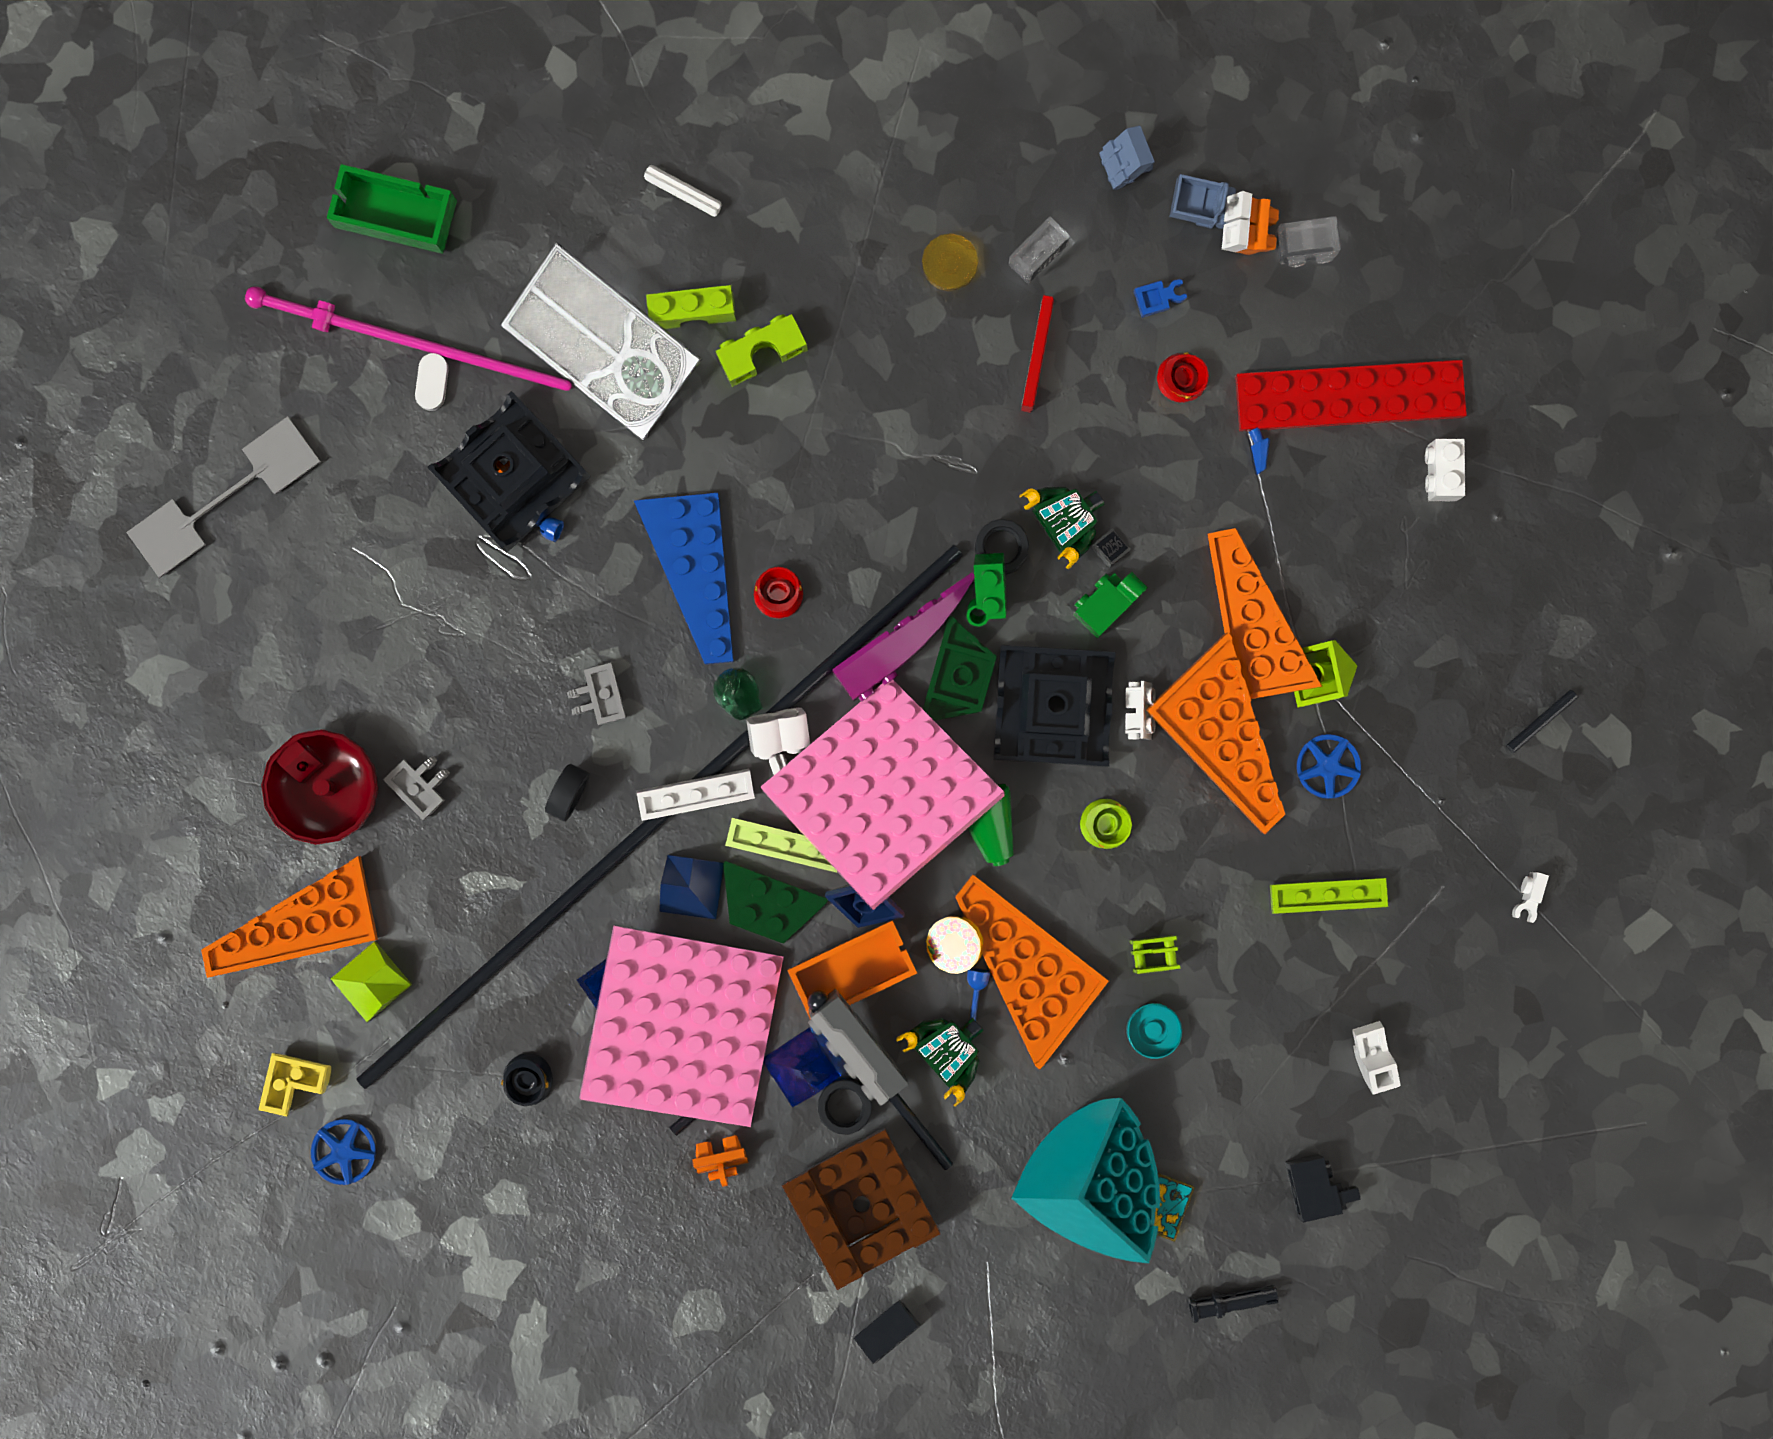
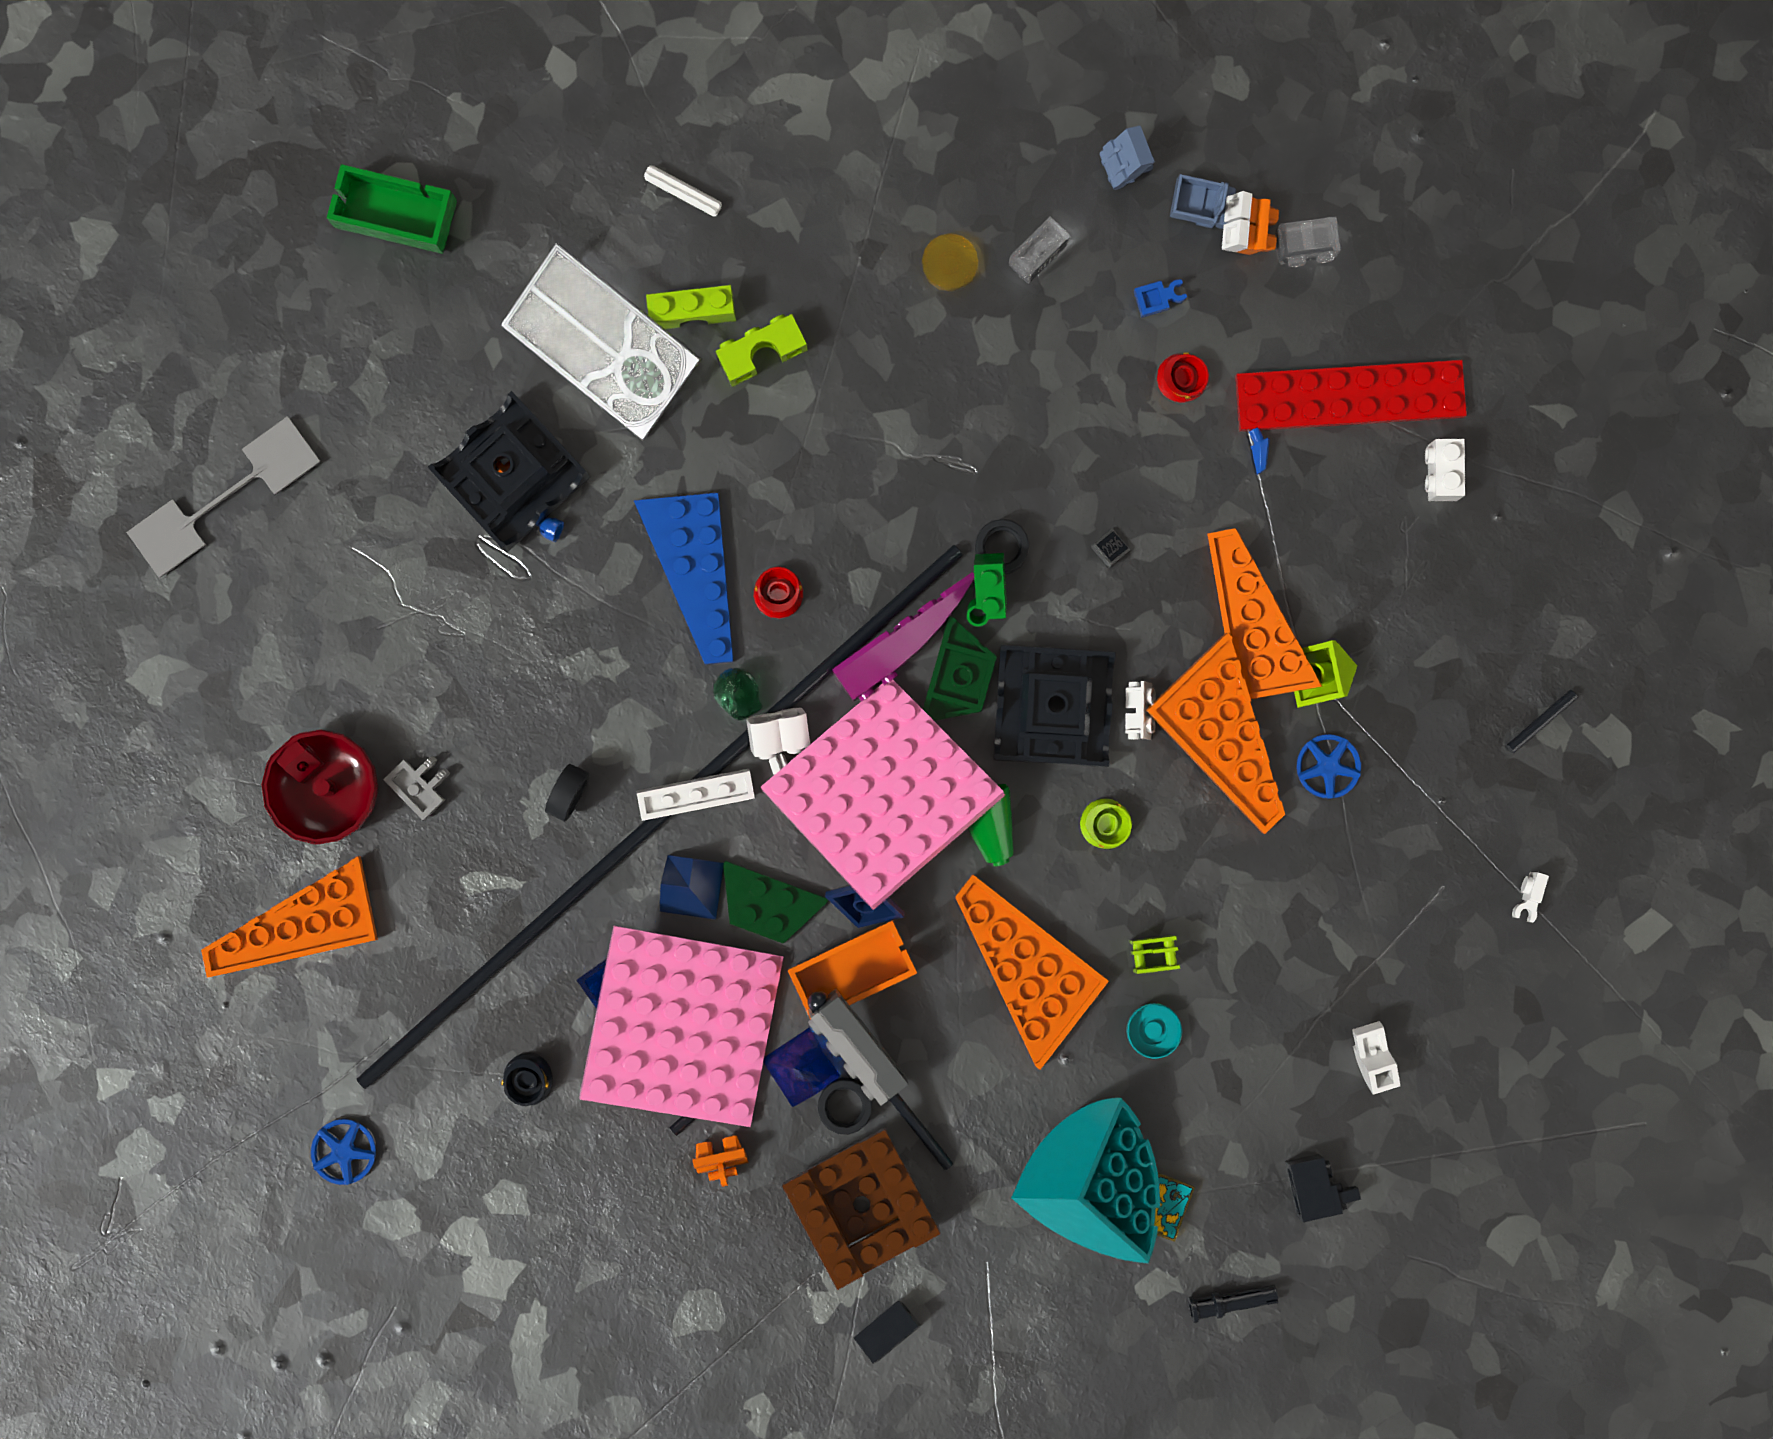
dark pink bar [245,286,572,391] -> none
light yellow brick [258,1053,331,1116] -> none
lime slope [331,941,412,1022] -> none
white tile [415,353,449,411] -> none
light grey hinge [567,663,627,725] -> none
yellowish green plate [725,818,837,873] -> none
torso [896,1017,984,1107] -> none
tile [926,916,983,973] -> none
blue hinge [967,968,991,1020] -> none
torso [1019,487,1105,569] -> none
red tile [1021,295,1054,413] -> none
green hinge [1073,572,1148,638] -> none
lime plate [1270,878,1388,914] -> none

